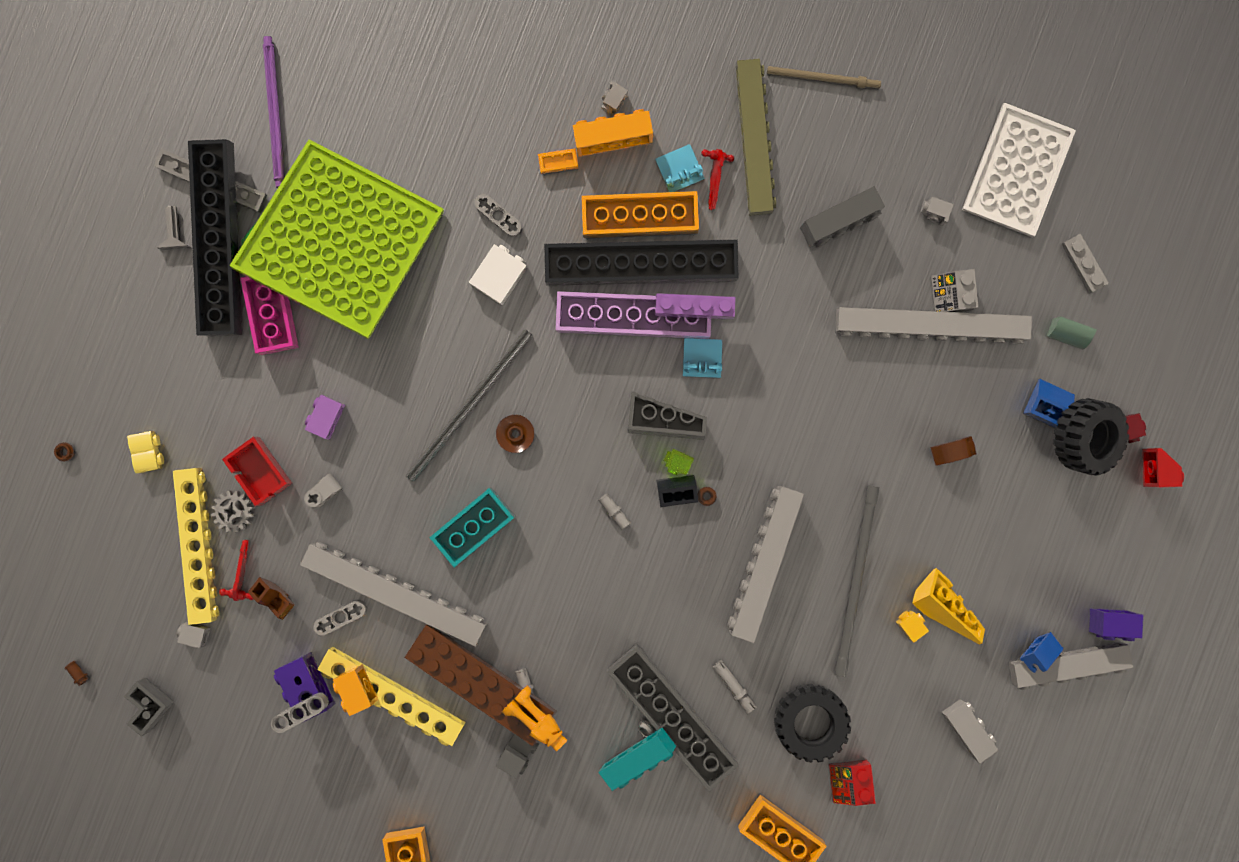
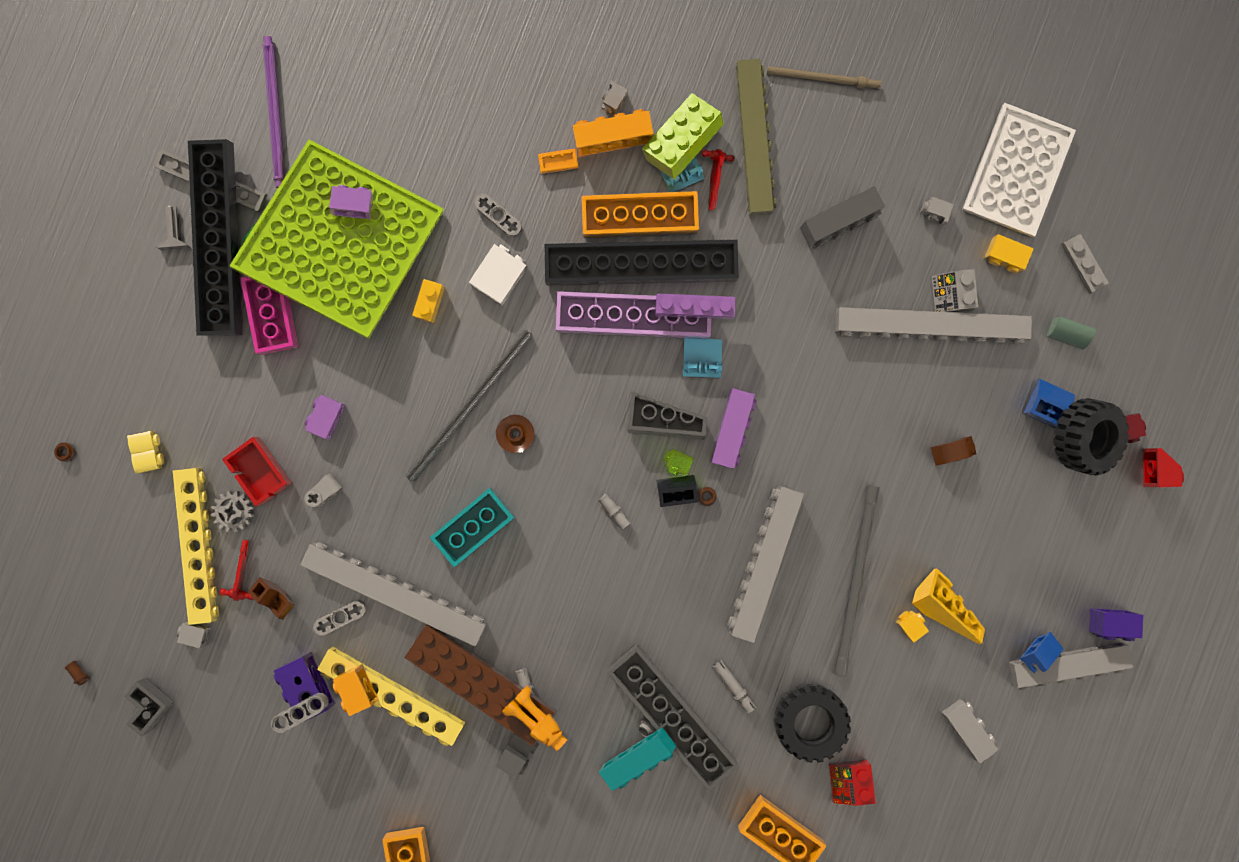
none -> medium lavender brick [329,185,373,219]
none -> yellow brick [412,279,445,324]
none -> lime brick [642,93,724,180]
none -> medium lavender brick [710,388,757,469]
none -> yellow brick [984,234,1034,274]

